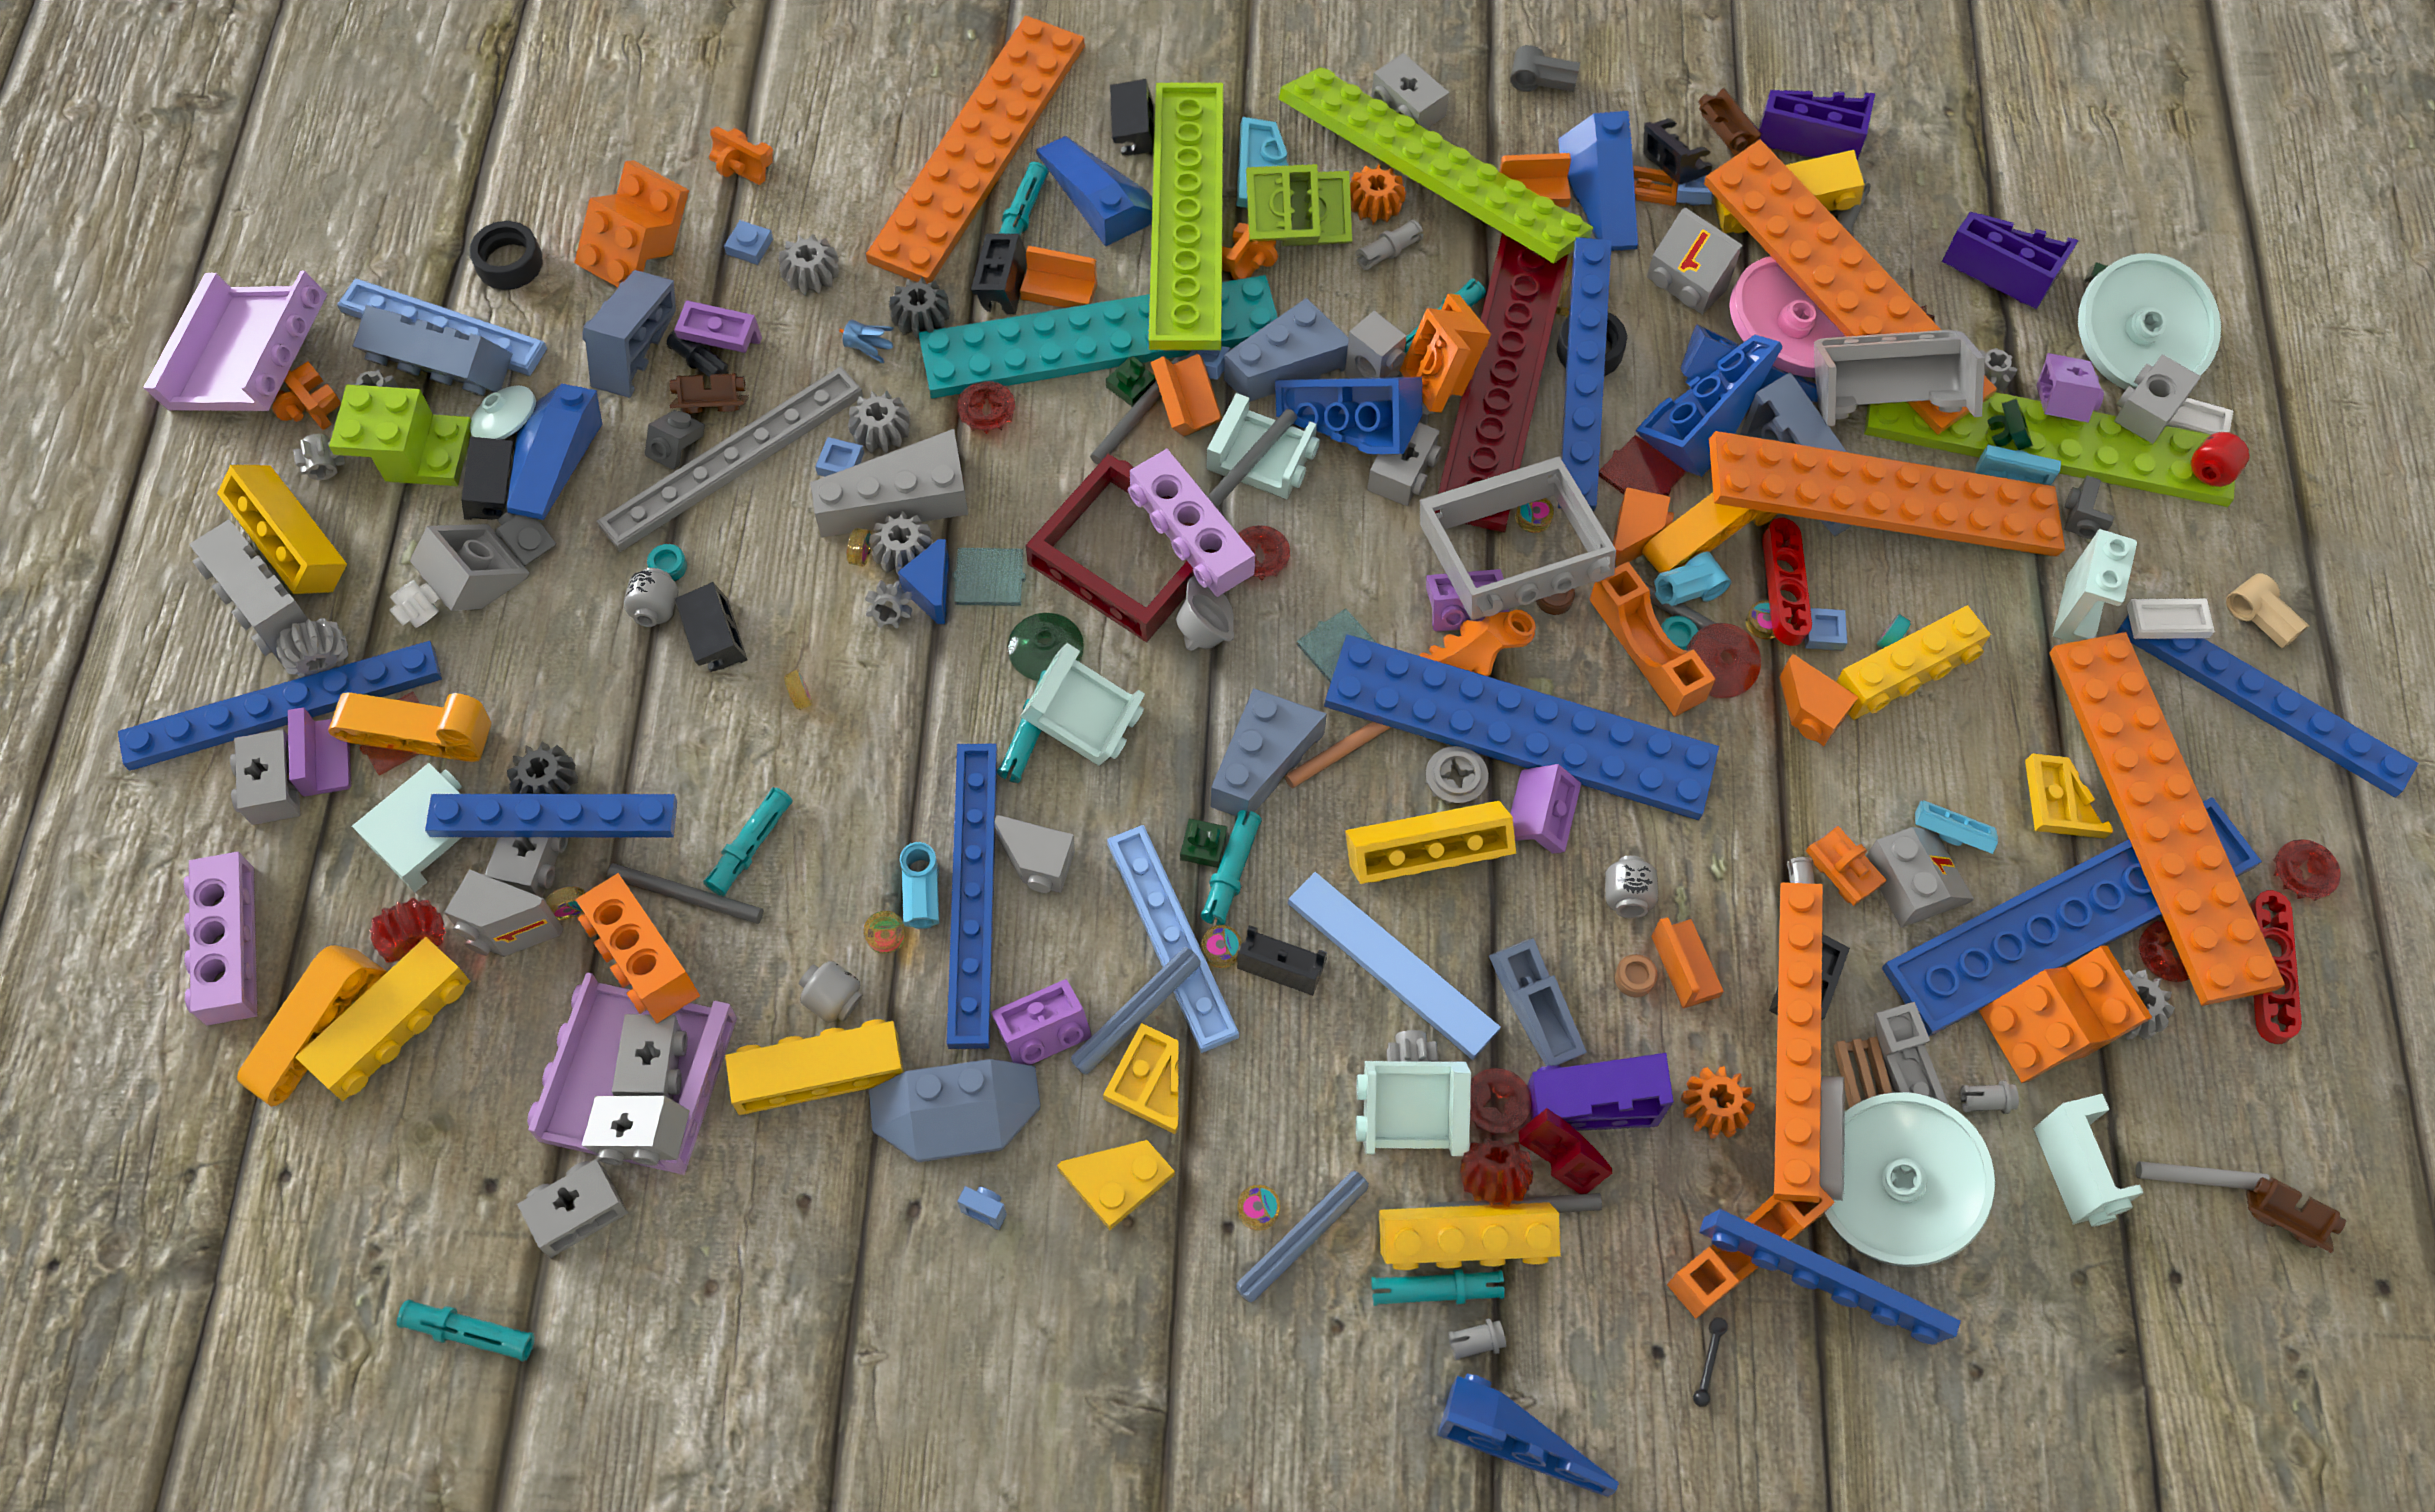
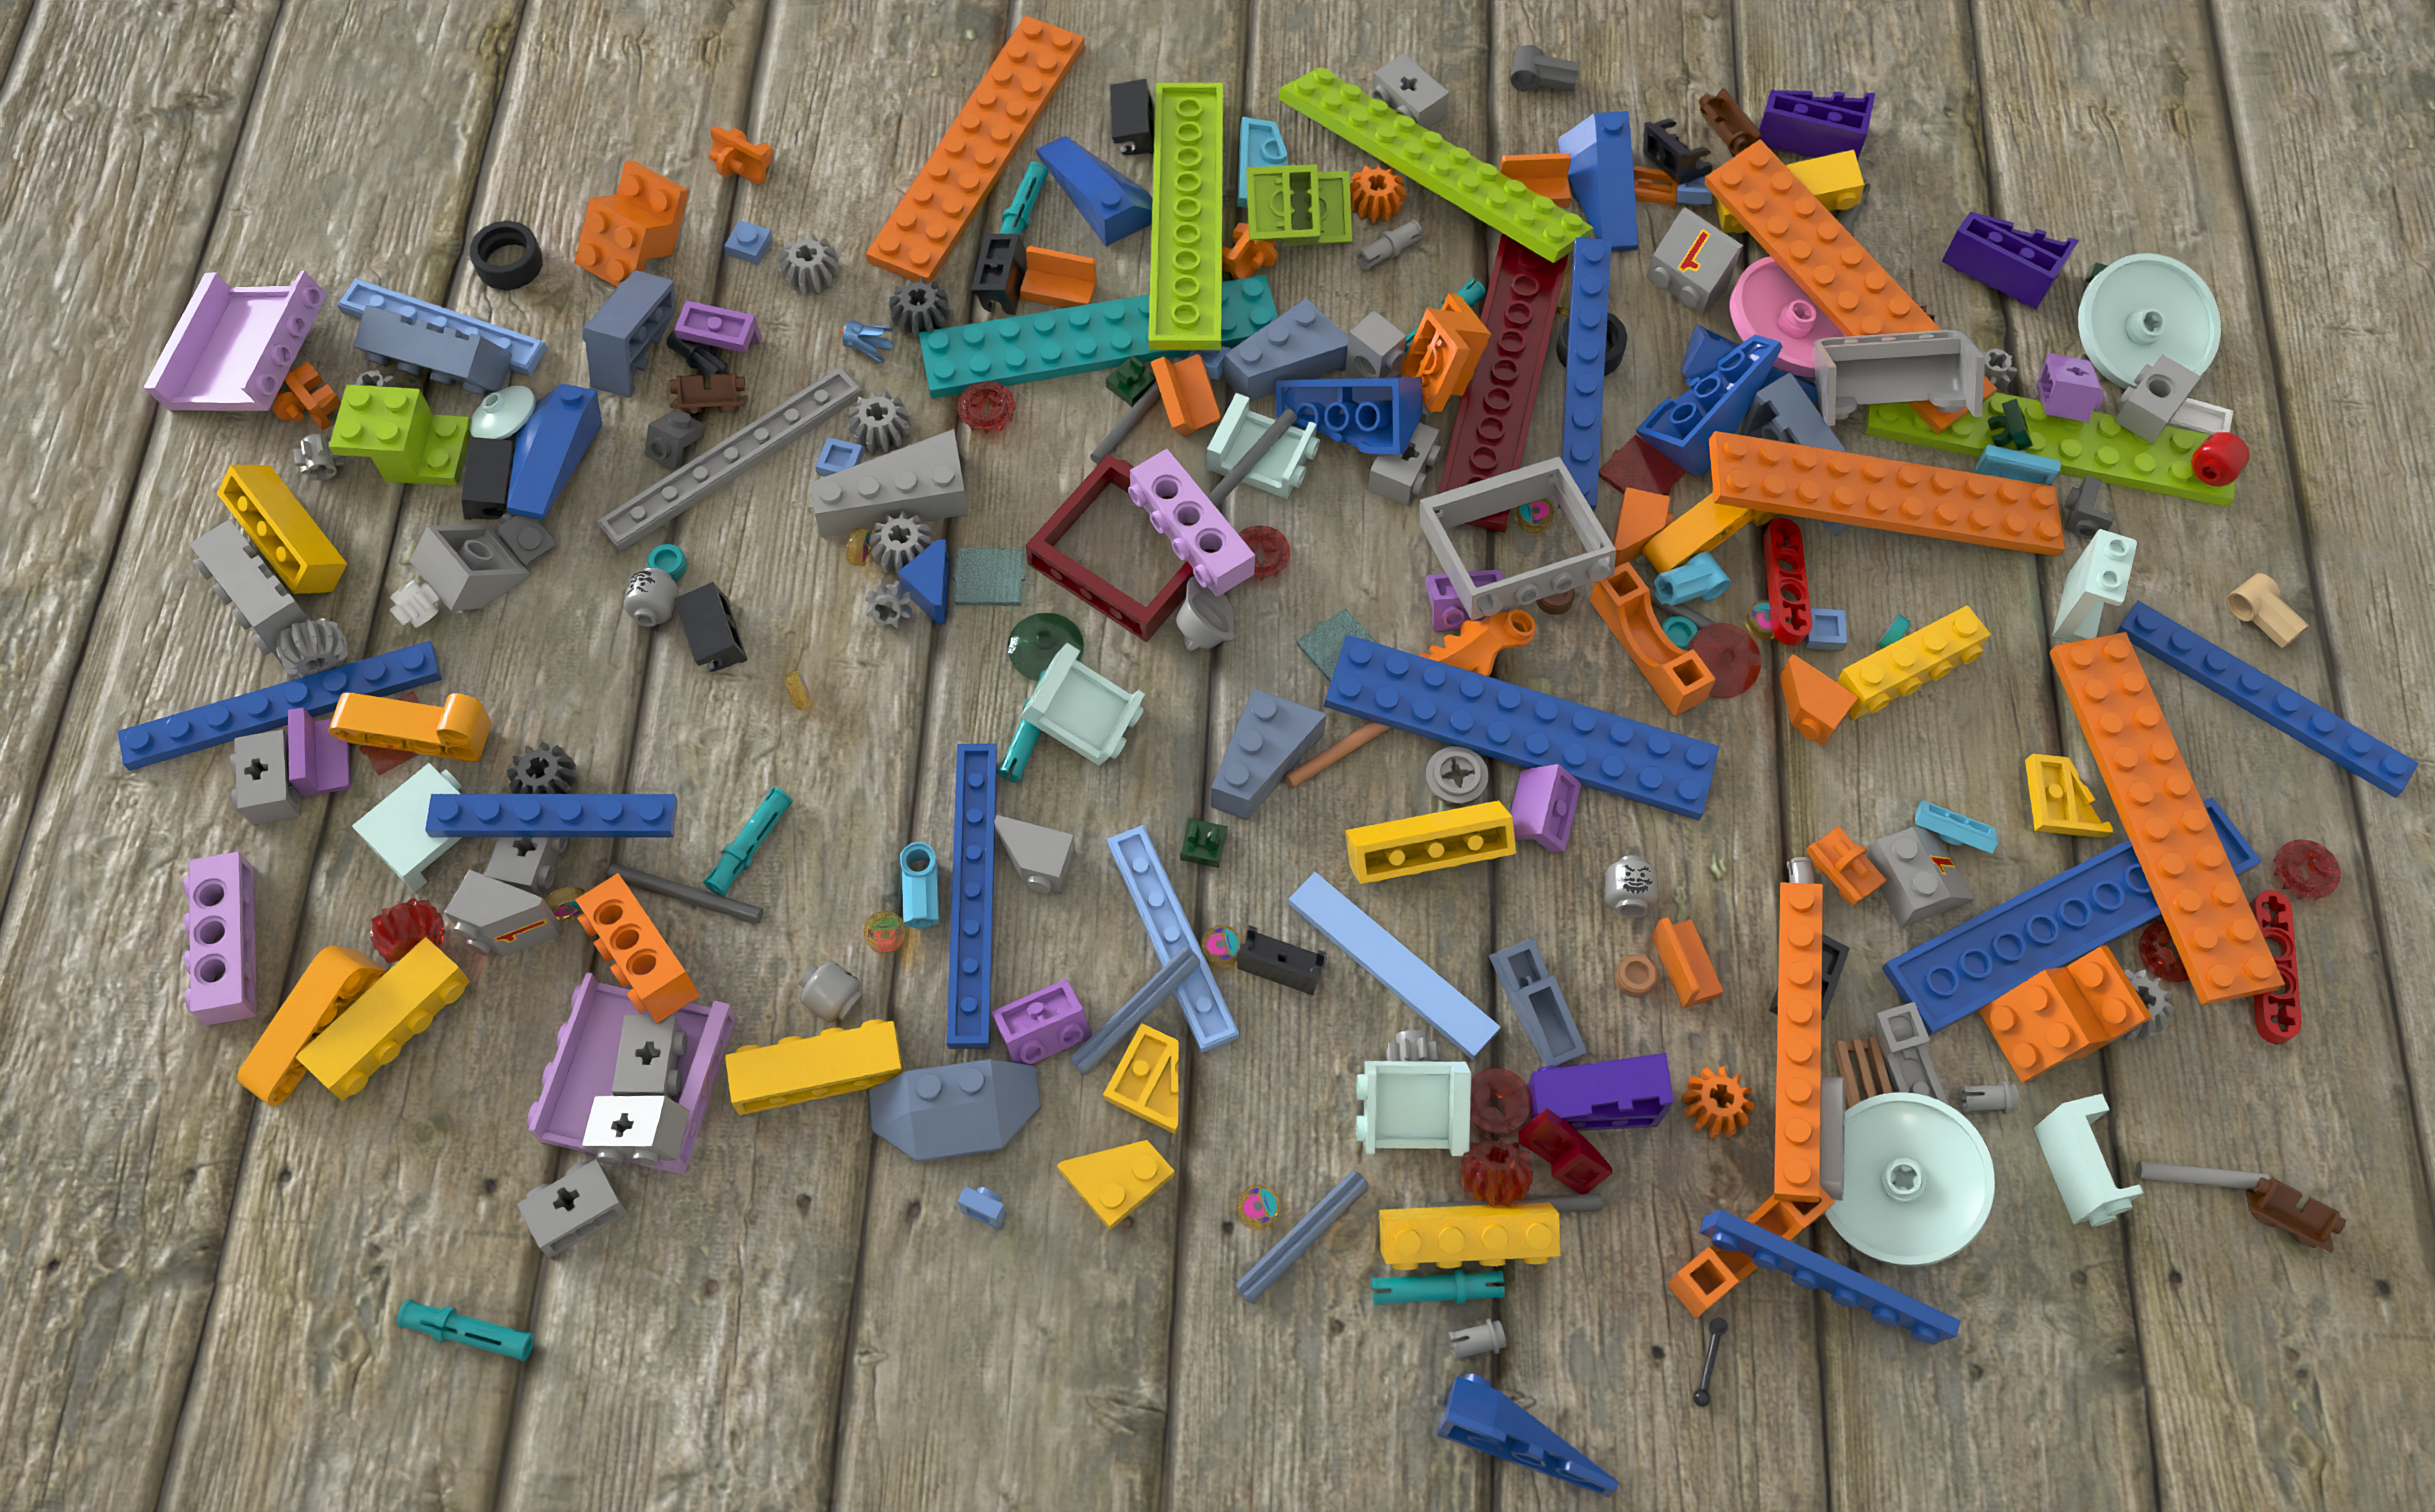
teal pin [1200,810,1262,926] -> none
white tile [2127,599,2215,639] -> none

